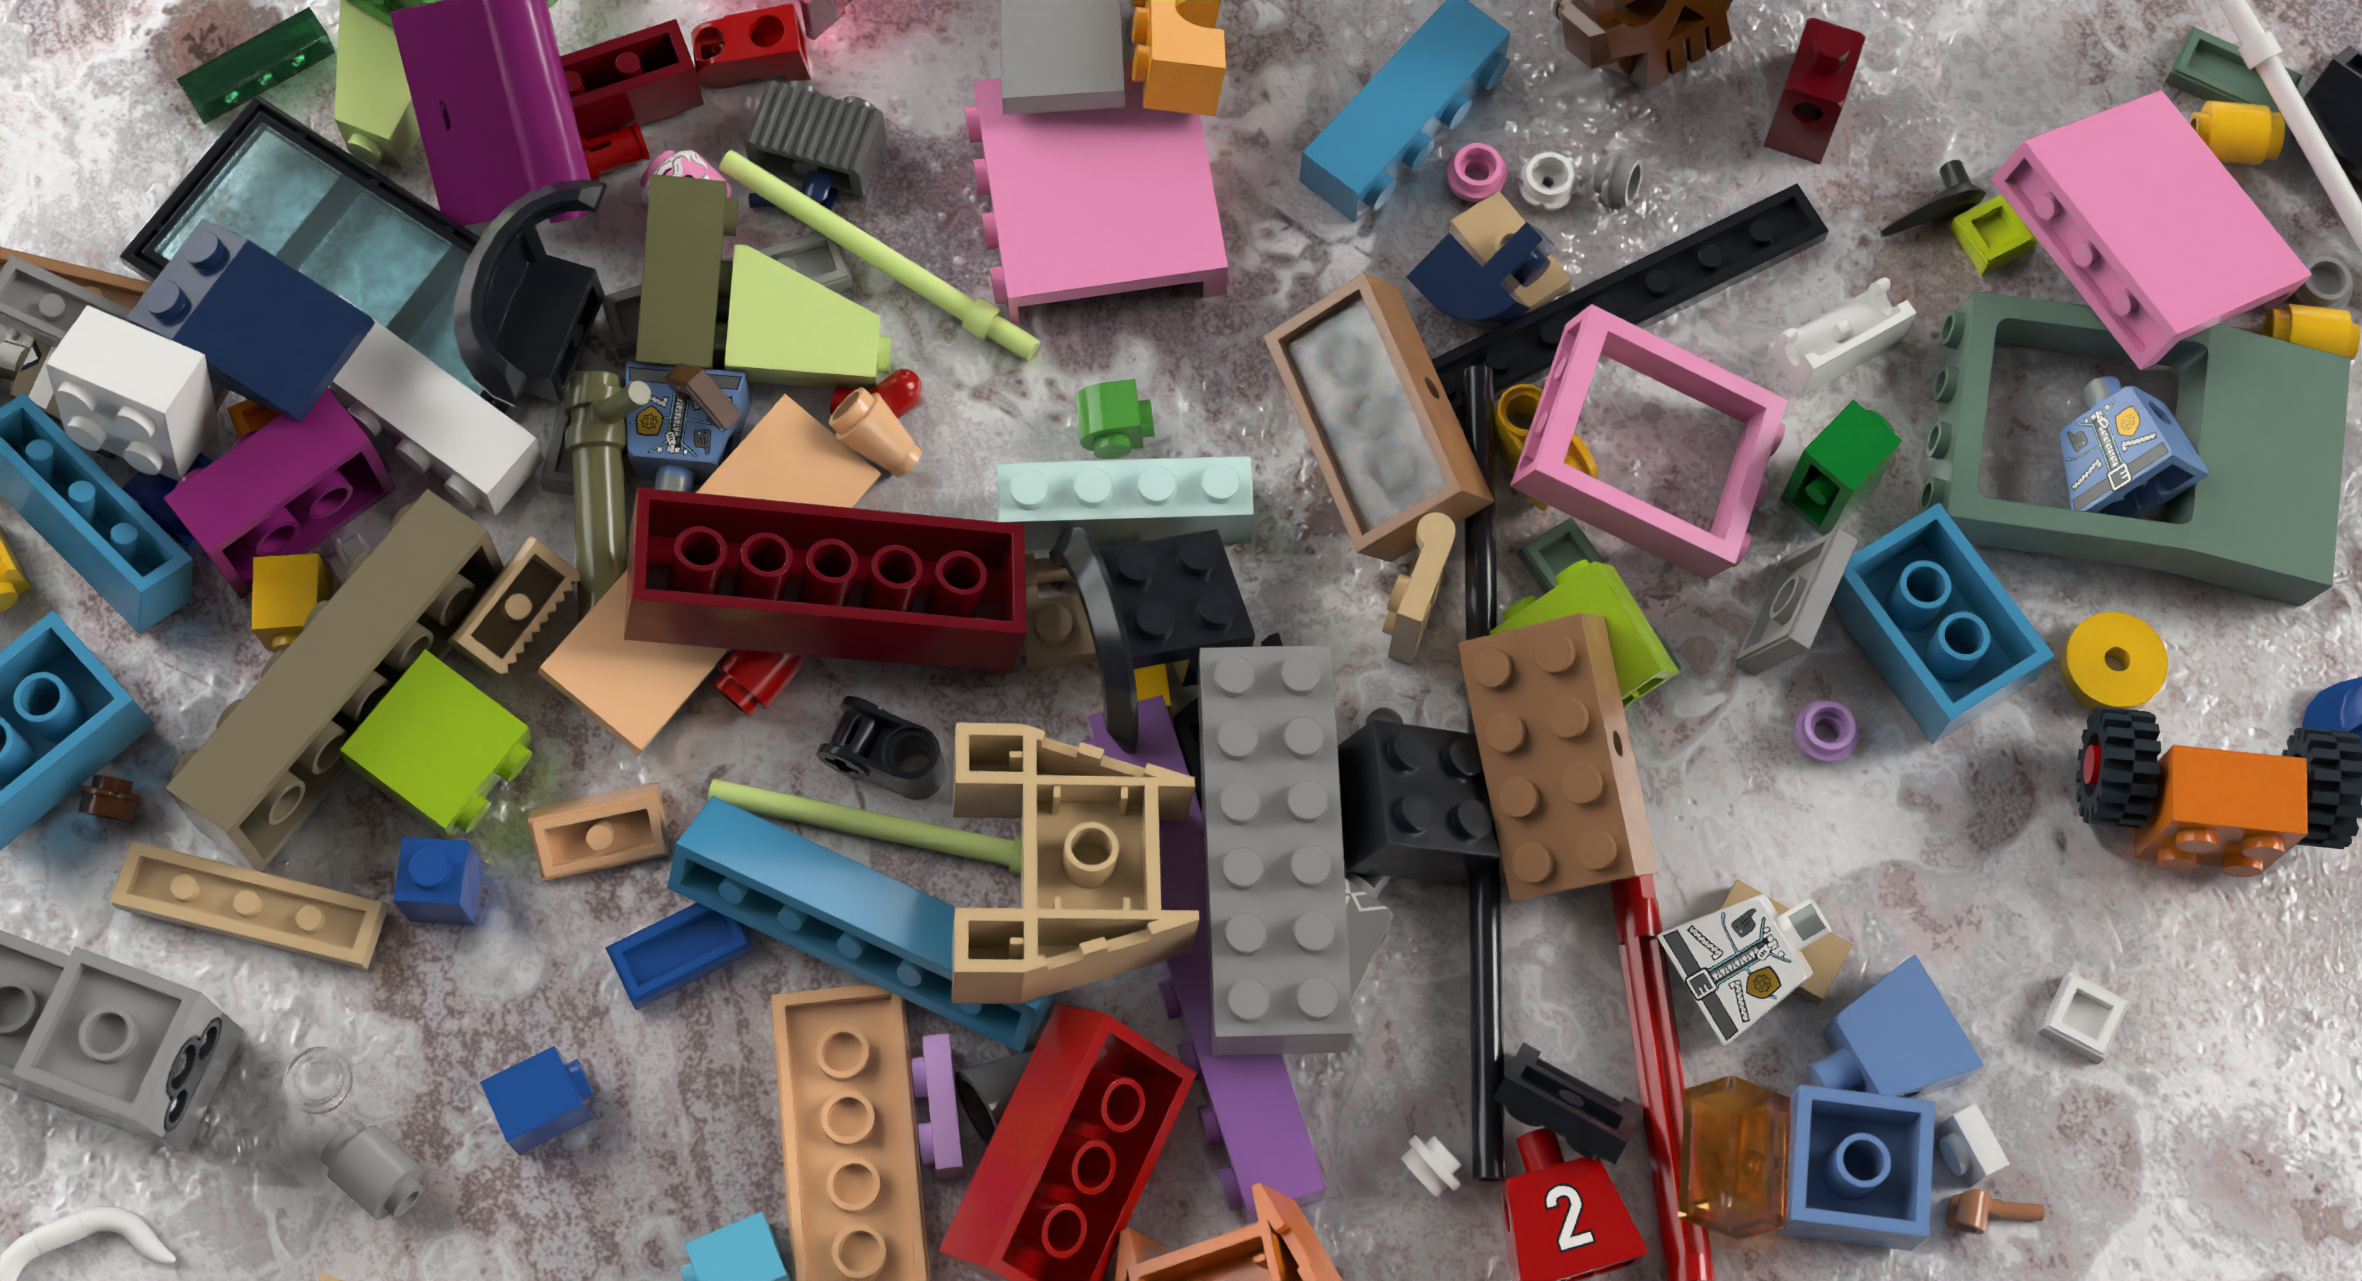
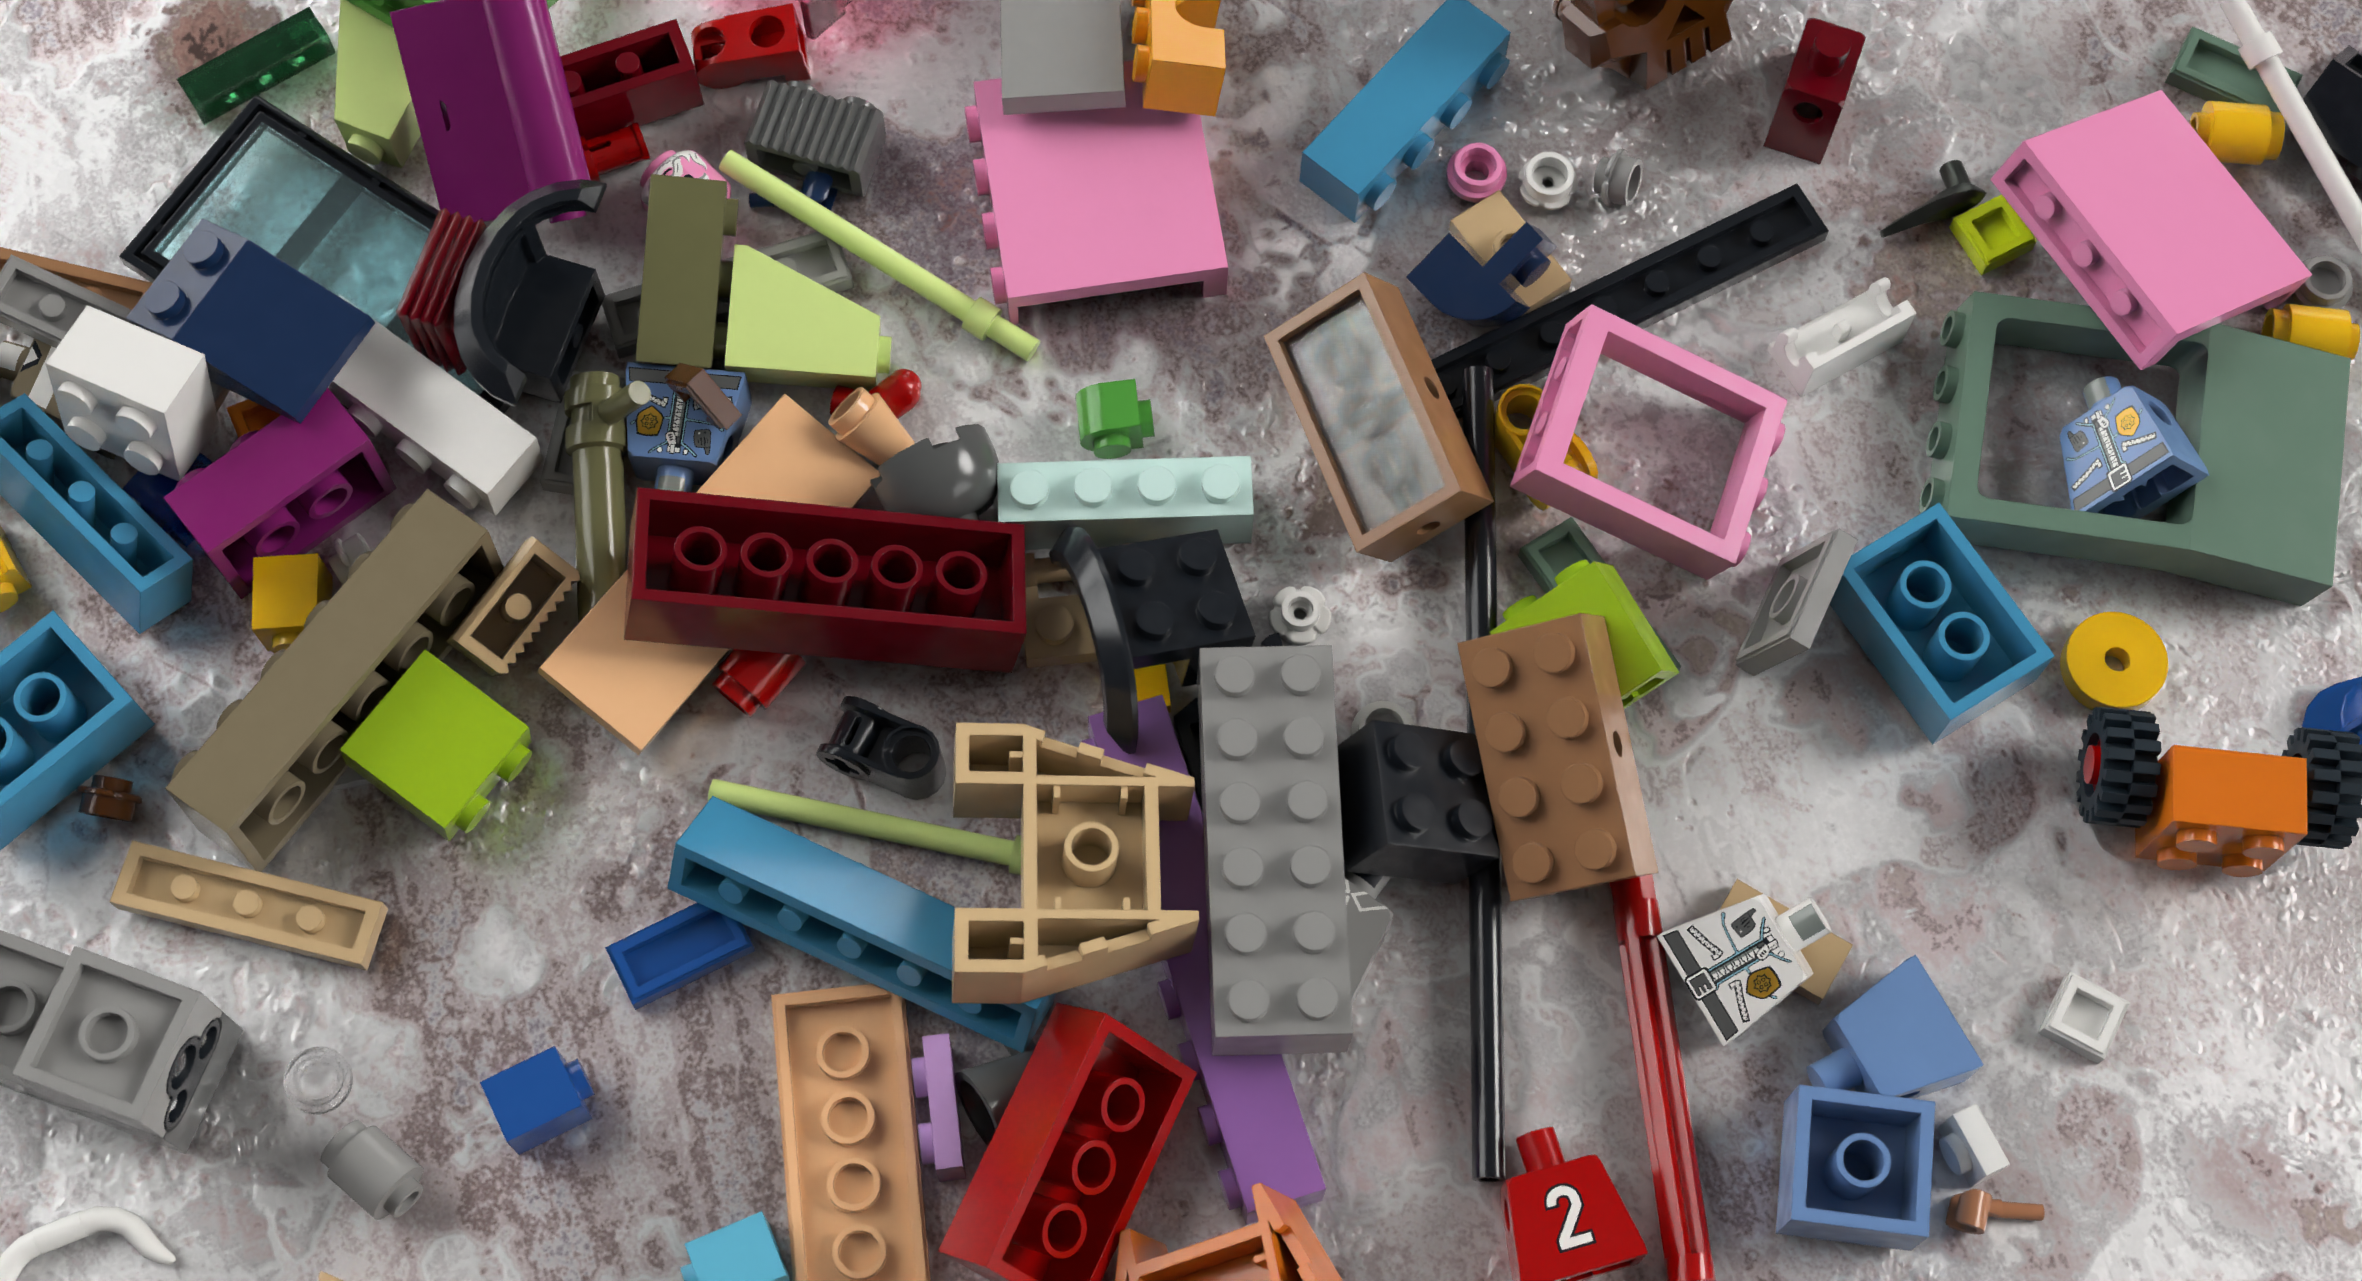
blue brick [393,837,483,925] -> none
light nougat slope [528,783,671,881] -> none
tan plate [1382,512,1456,666] -> none
white plate [1401,1134,1462,1198] -> none
black plate [1493,1042,1642,1165] -> none
clear orange panel [1678,1076,1791,1240] -> none
green brick [1780,400,1902,536] -> none
lavender plate [1793,700,1859,764] -> none
none -> dark red brick [396,208,487,376]
none -> dark grey cylinder [870,424,999,520]
none -> white plate [1269,586,1331,645]

